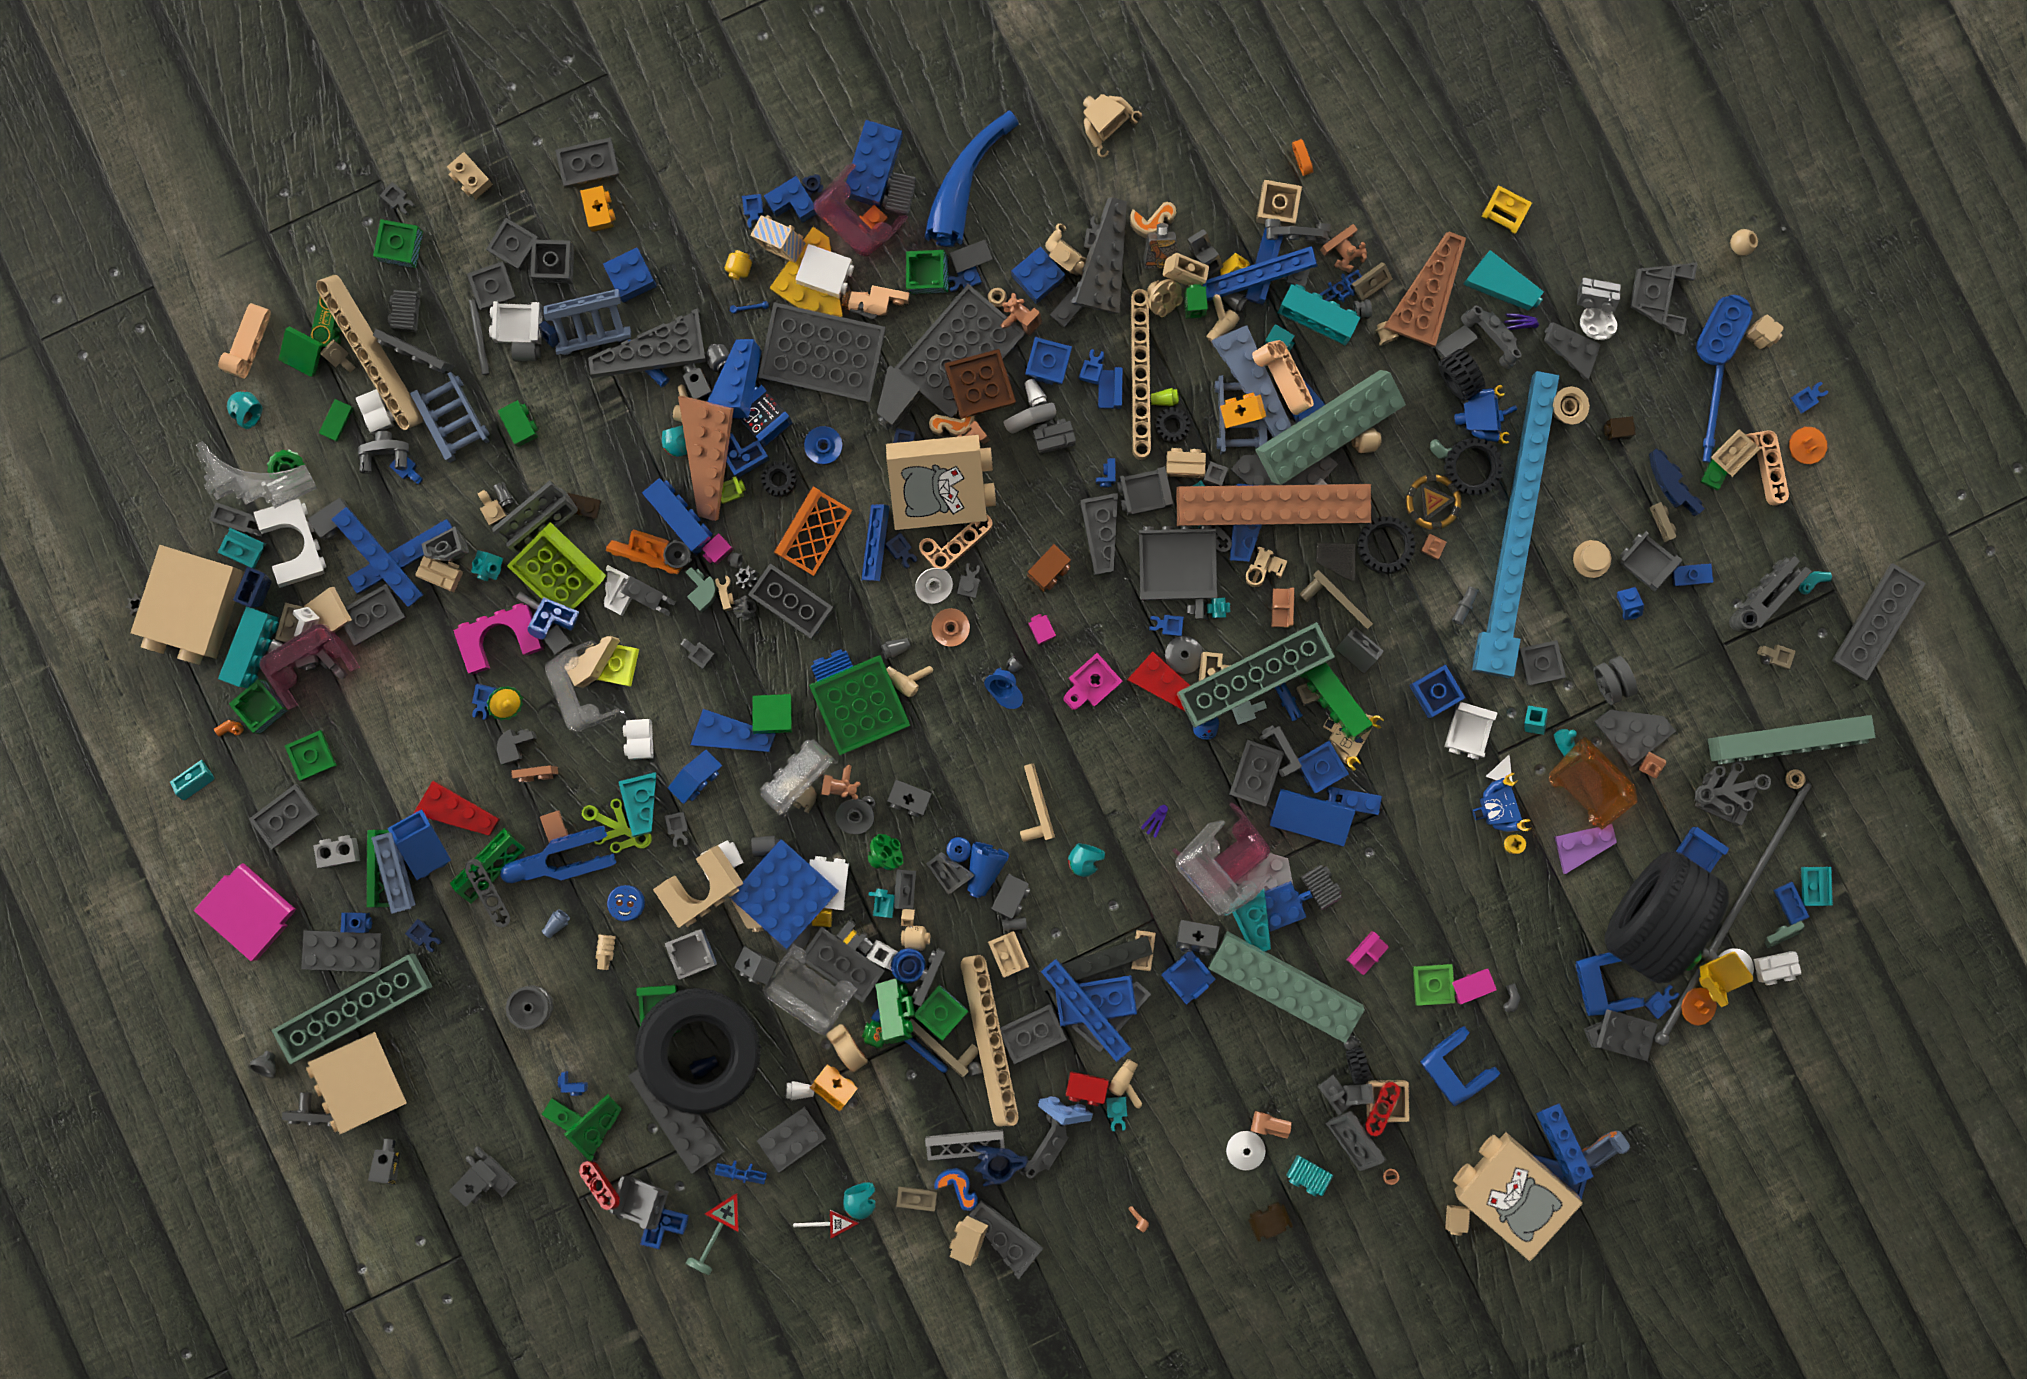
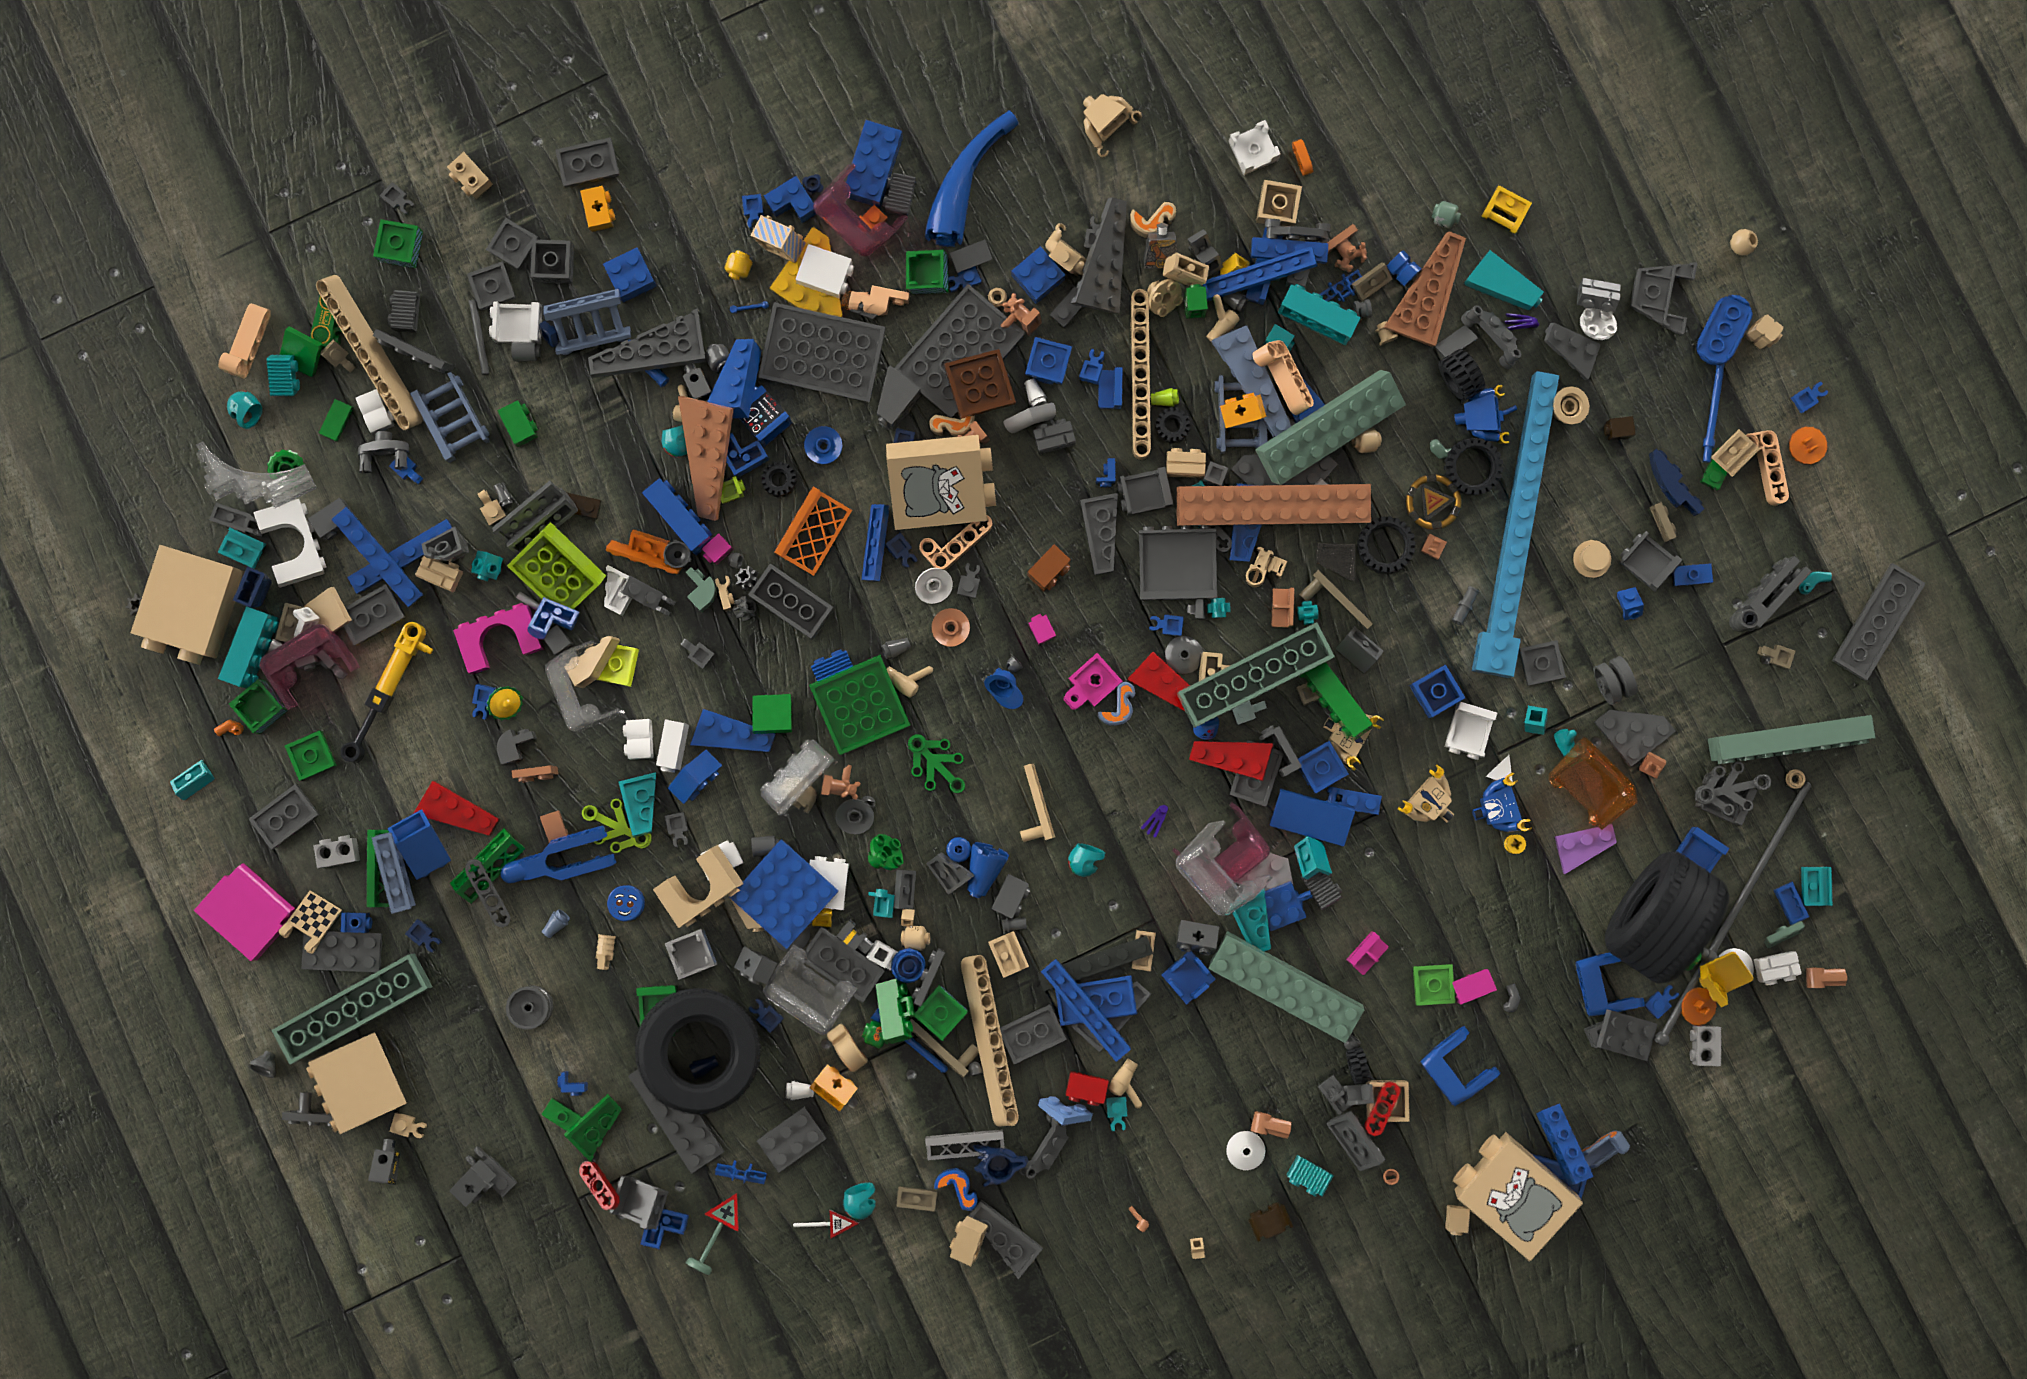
dark grey brick [887,780,932,818] -> none
blue pin [1275,682,1303,721] -> none
none -> teal brick [266,355,300,396]
none -> tan flag [279,891,342,954]
none -> yellow piece [340,622,433,762]
none -> tan plate [389,1112,427,1138]
none -> white brick [656,720,689,773]
none -> dark blue plate [749,999,784,1033]
none -> green plant [908,734,965,793]
none -> sand blue animal [1097,682,1135,726]
none -> red wing [1189,741,1274,781]
none -> tan piece [1190,1238,1205,1259]
none -> white panel [1229,120,1280,175]
none -> blue plate [1251,237,1328,264]
none -> teal panel [1294,836,1332,879]
none -> teal gear [1297,601,1318,625]
none -> blue wheel [1387,250,1422,286]
none -> tan torso [1398,765,1454,823]
none -> sand green head [1431,201,1461,229]
none -> light grey brick [1690,1025,1721,1066]
none -> nougat piece [1806,968,1847,988]

